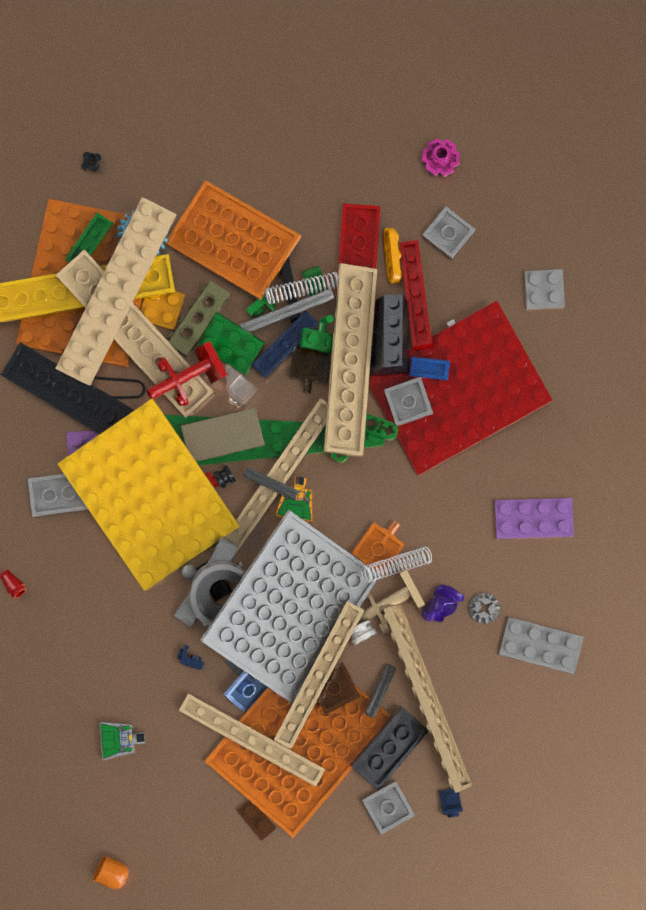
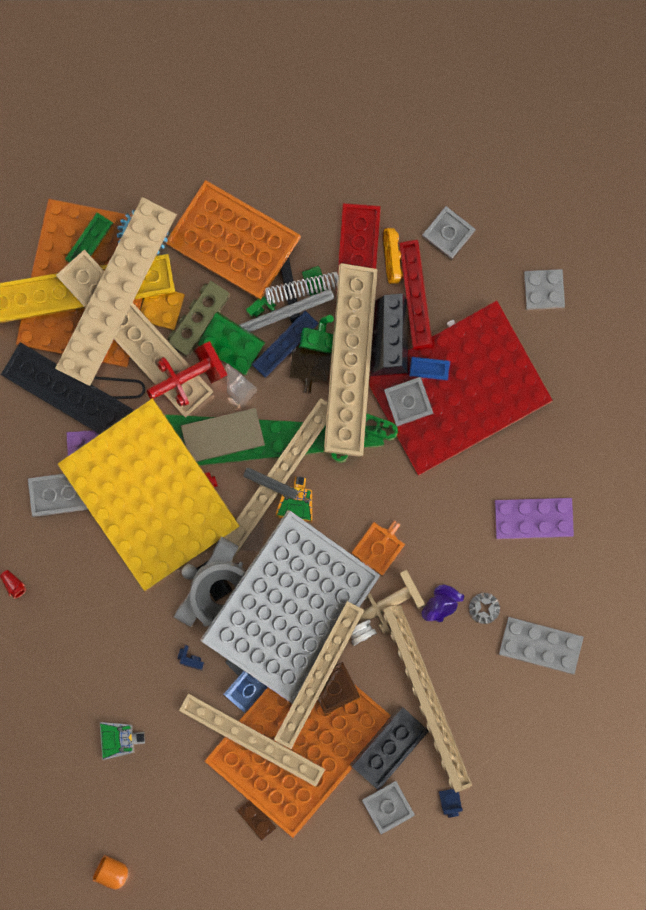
black plate [81,152,101,172] -> none
black wheel [214,465,236,489] -> none
white piece [361,546,432,583] -> none
dark grey axle [365,664,396,718] -> none
dark pink plant [422,138,460,177] -> none

